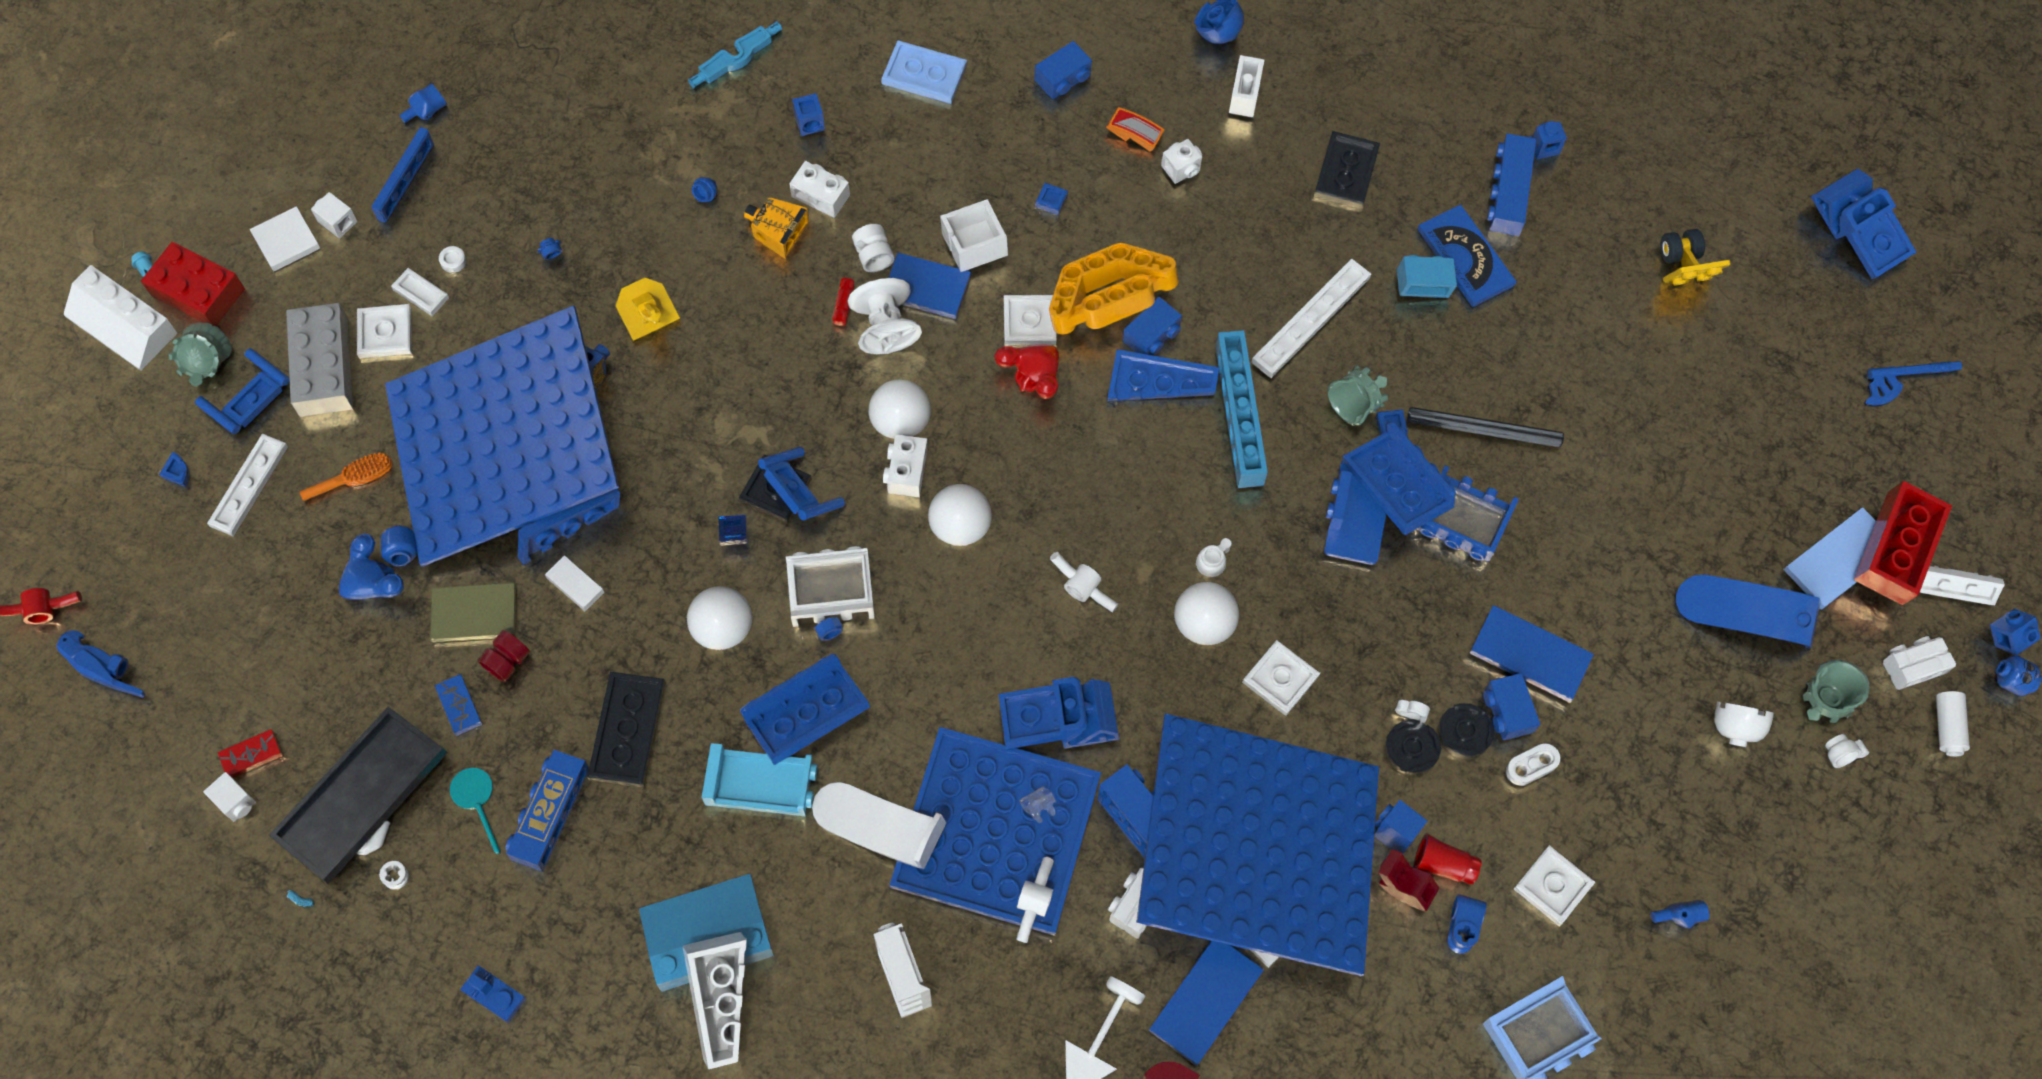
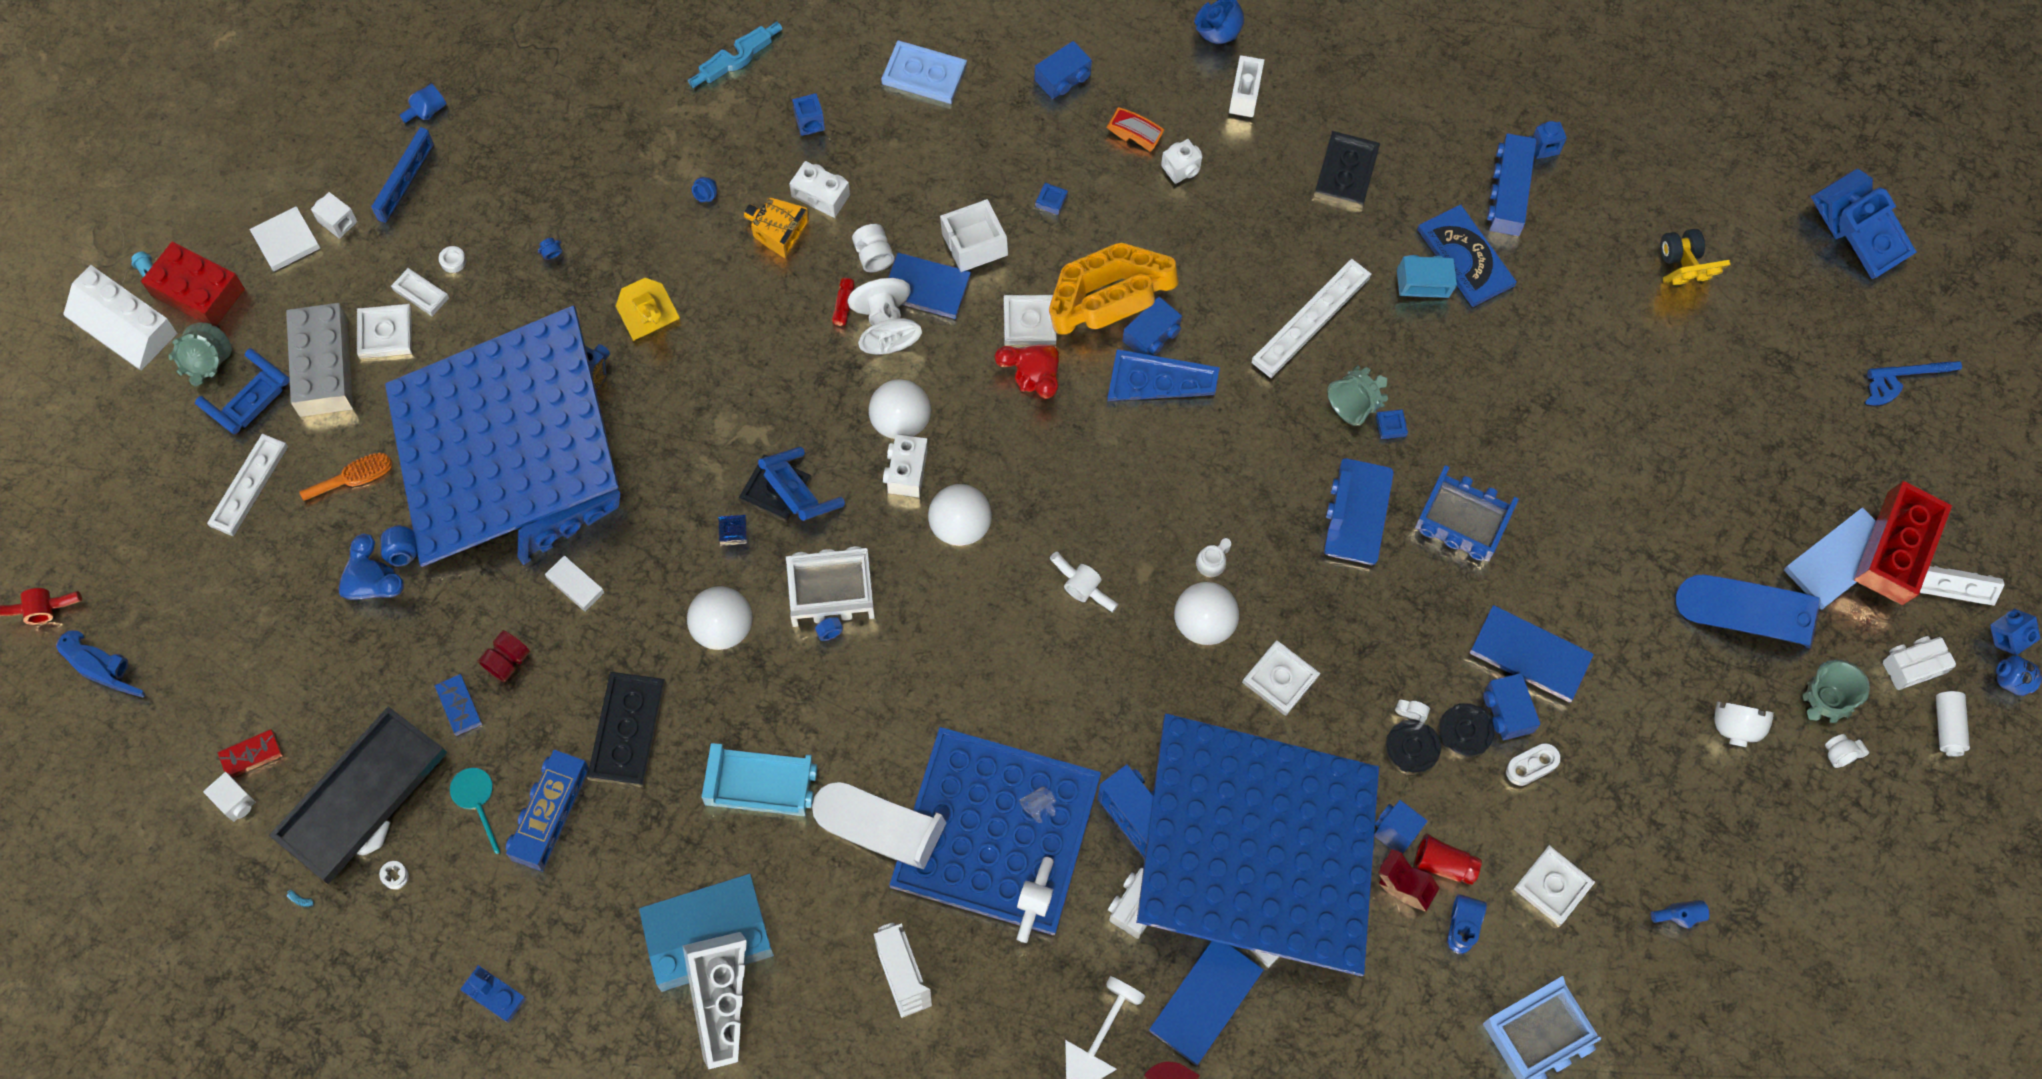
blue tile [159,452,189,487] -> none
olive tile [430,583,516,642] -> none
blue bracket [740,654,870,765] -> none
blue piece [999,677,1119,749] -> none
dark azure brick [1215,330,1268,488] -> none
blue bracket [1343,422,1456,535] -> none
black axle [1407,407,1564,447] -> none

